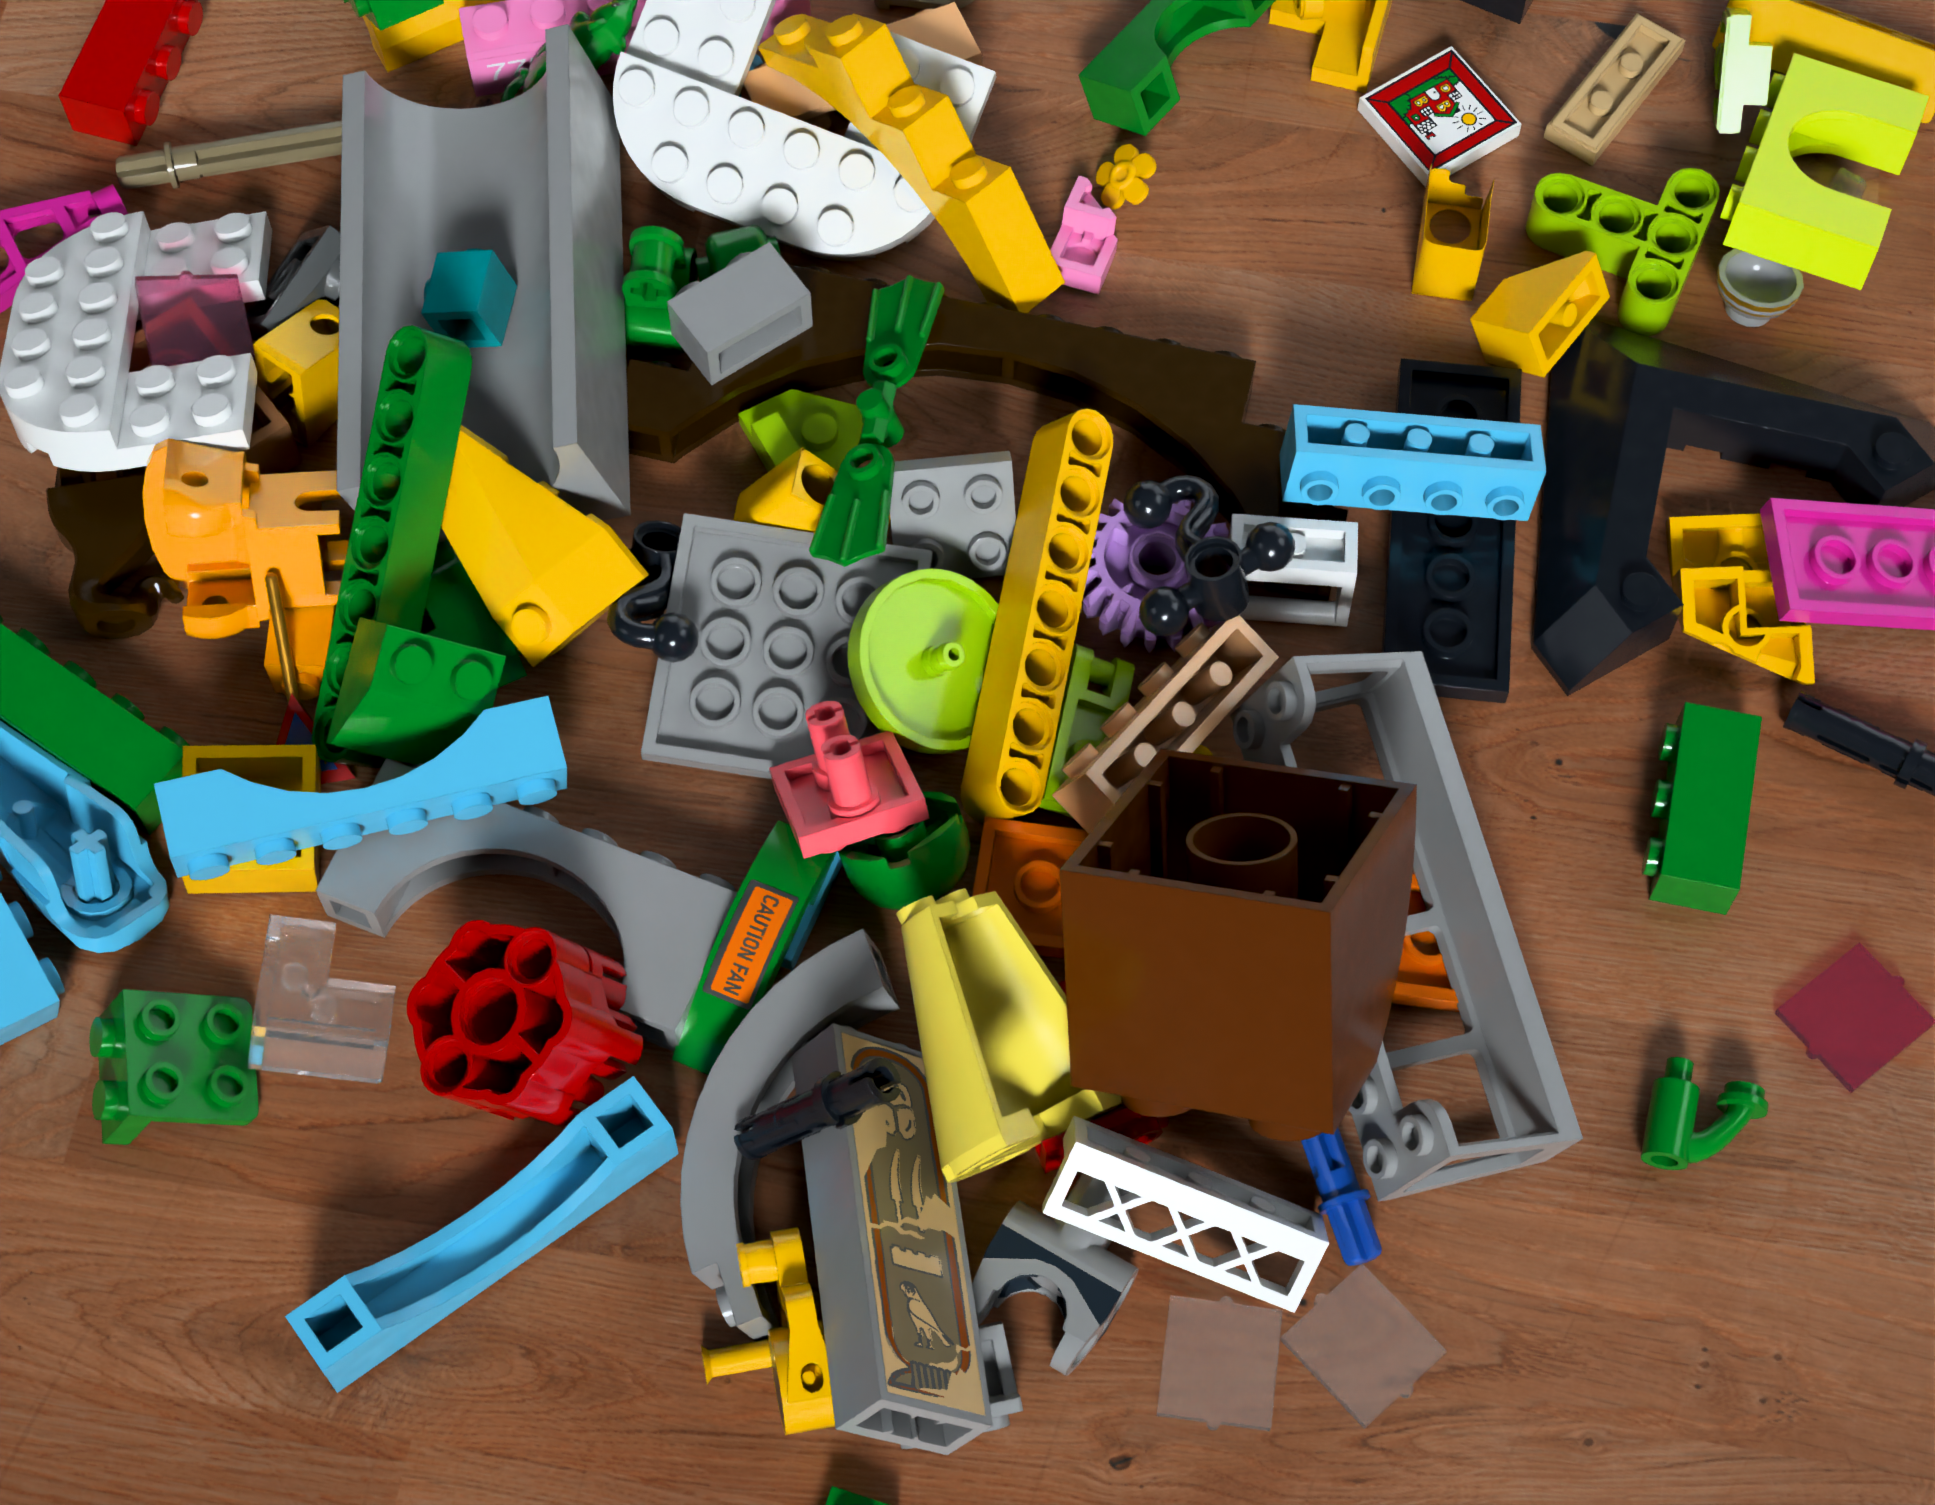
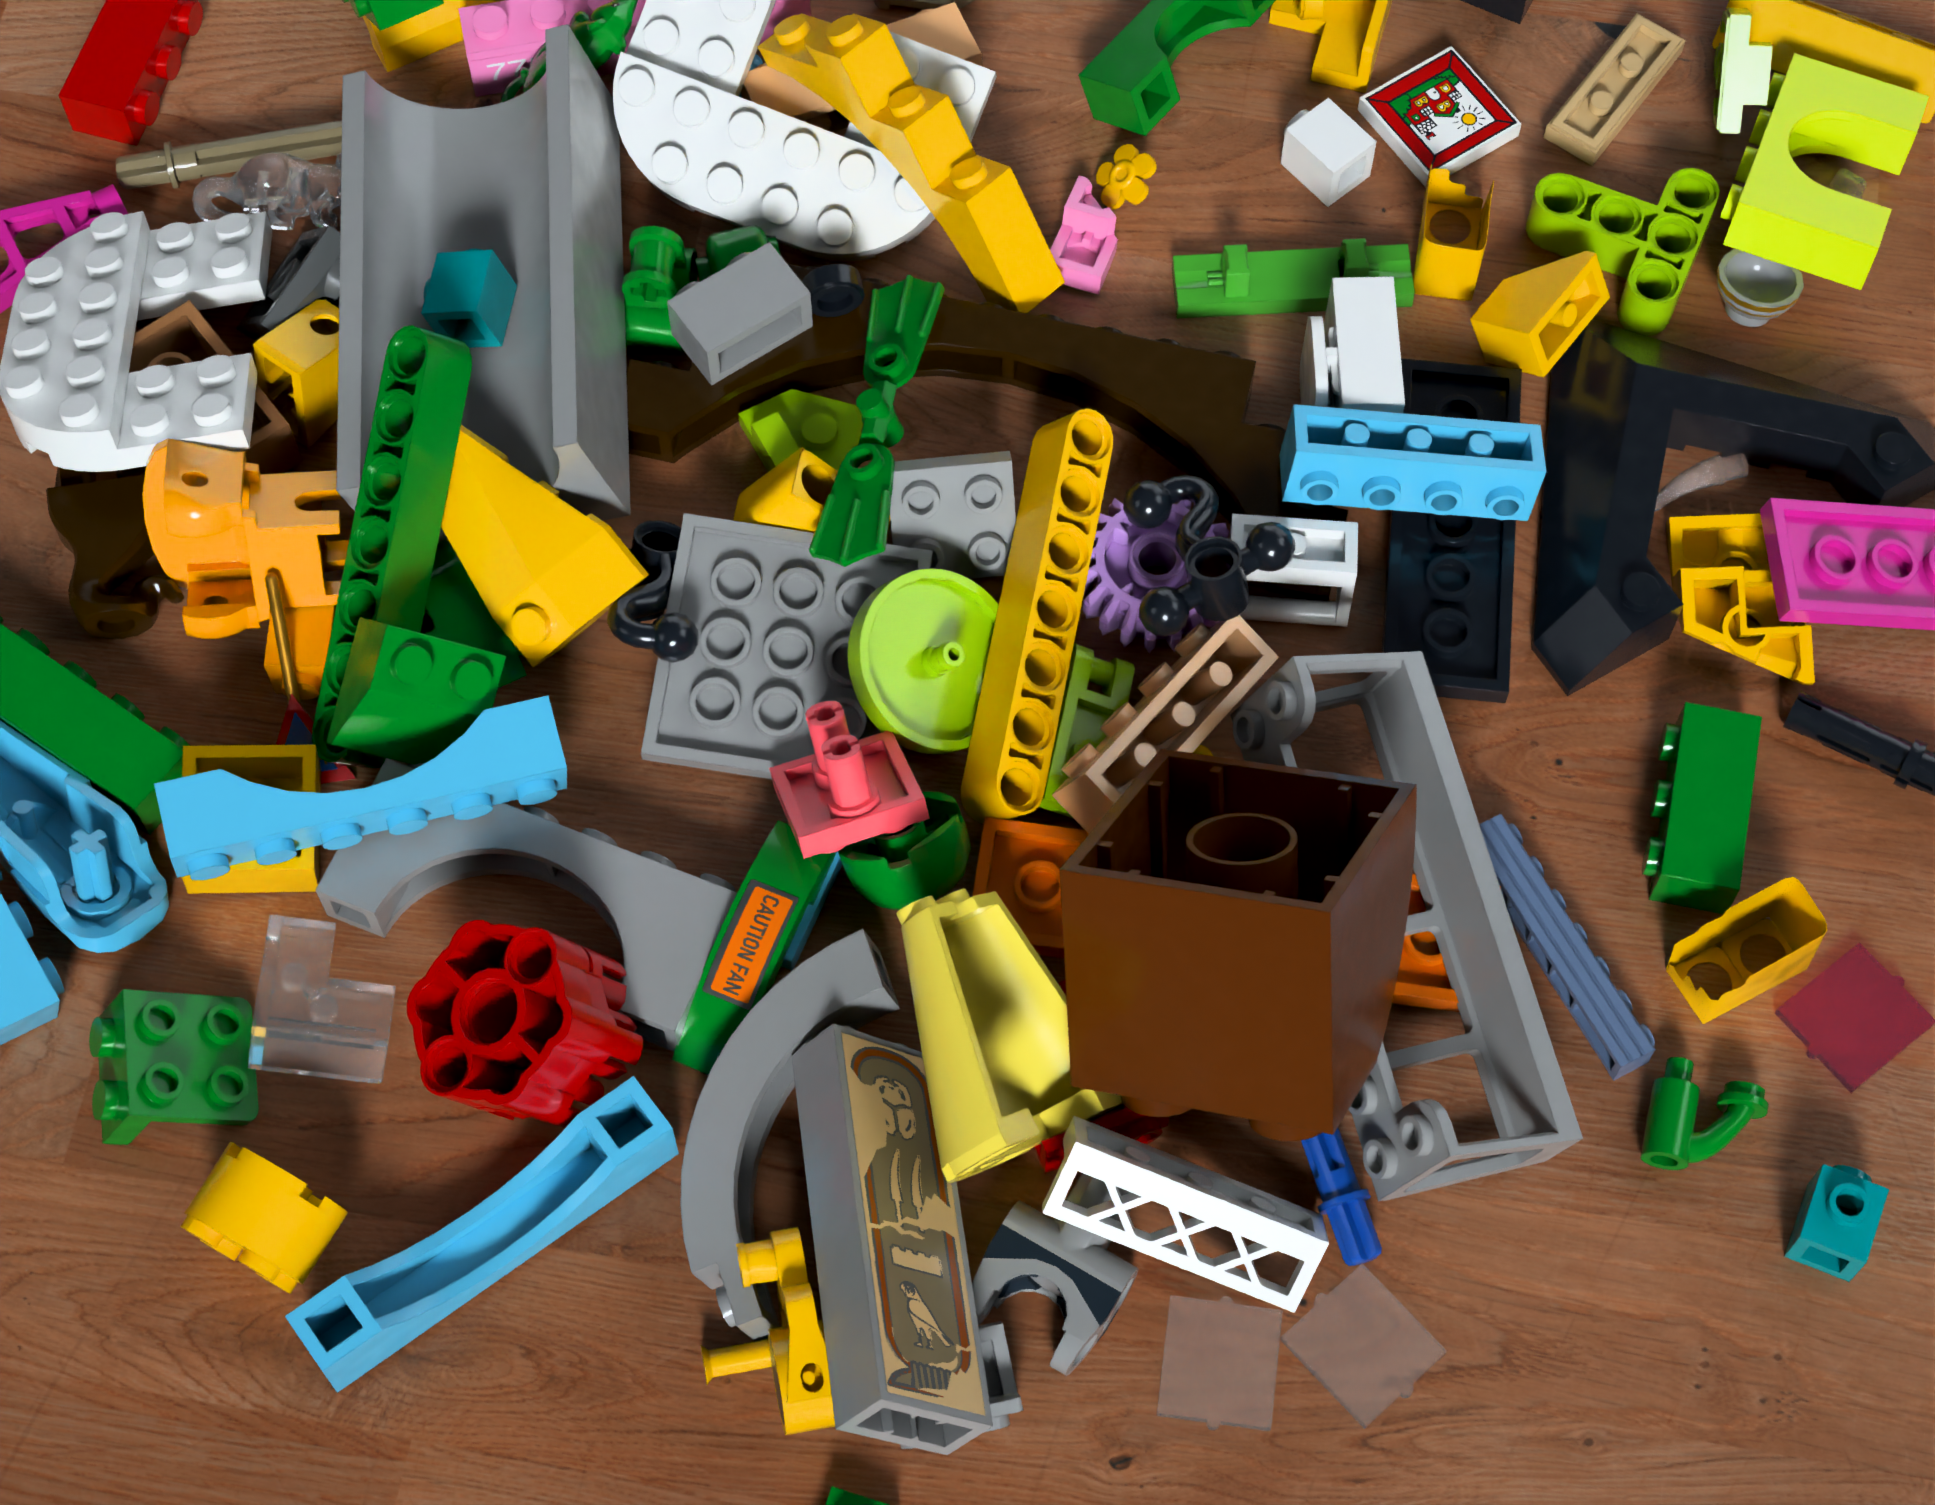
clear pink piece [134,270,255,366] -> none
black pin [734,1058,901,1160] -> none
none -> yellow brick [180,1142,348,1294]
none -> clear animal [192,152,342,230]
none -> black tile [802,264,865,317]
none -> bright green hinge [1172,238,1415,319]
none -> white brick [1281,98,1377,207]
none -> white brick [1300,277,1405,413]
none -> sand blue piece [1479,814,1656,1081]
none -> clear helmet [1655,453,1748,512]
none -> yellow piece [1666,877,1827,1024]
none -> teal brick [1784,1164,1889,1282]

